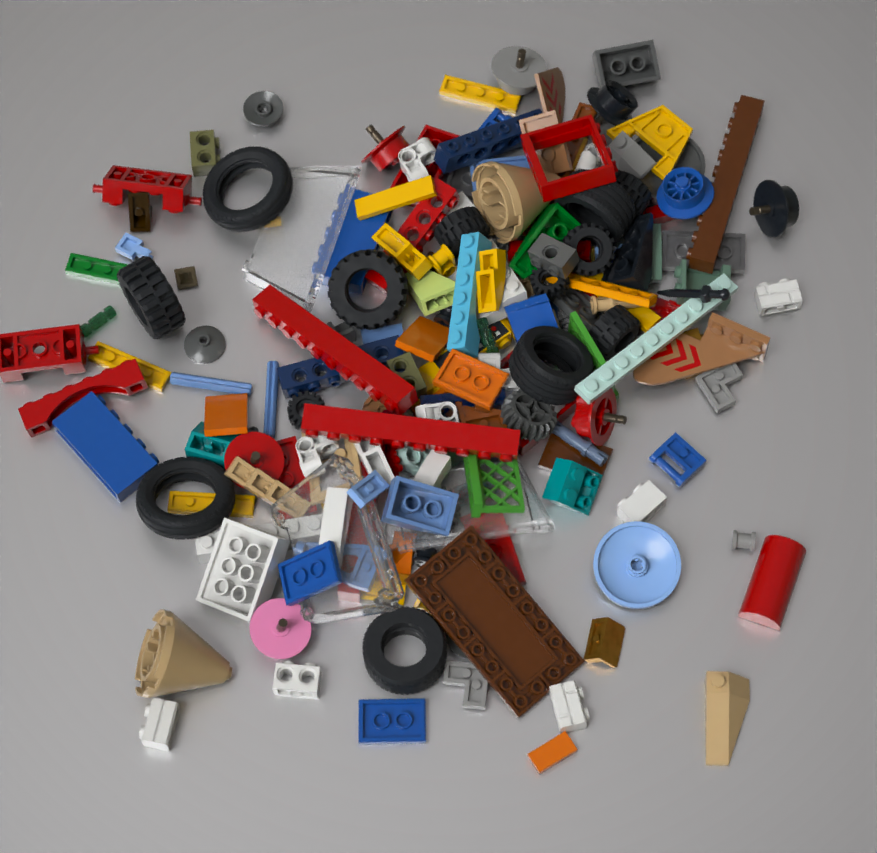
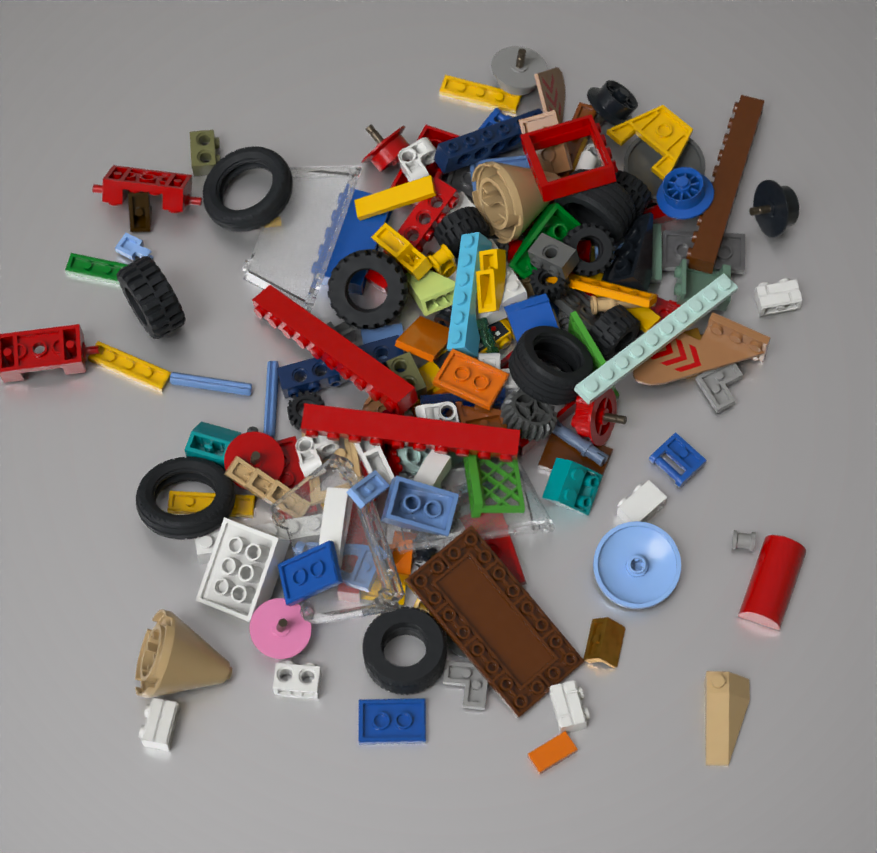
red arch [18,359,148,438] -> none
blue brick [52,391,160,503] -> none
clear green axle [80,305,116,337] -> none
dark tan slope [174,266,198,289] -> none
dark grey dish [184,326,226,364] -> none
orange tile [204,393,248,437] -> none
dark grey dish [243,91,283,126] -> none
dark grey slope [592,40,661,87] -> none
light grey slope [608,131,657,179] -> none
black sword [657,285,730,303] -> none

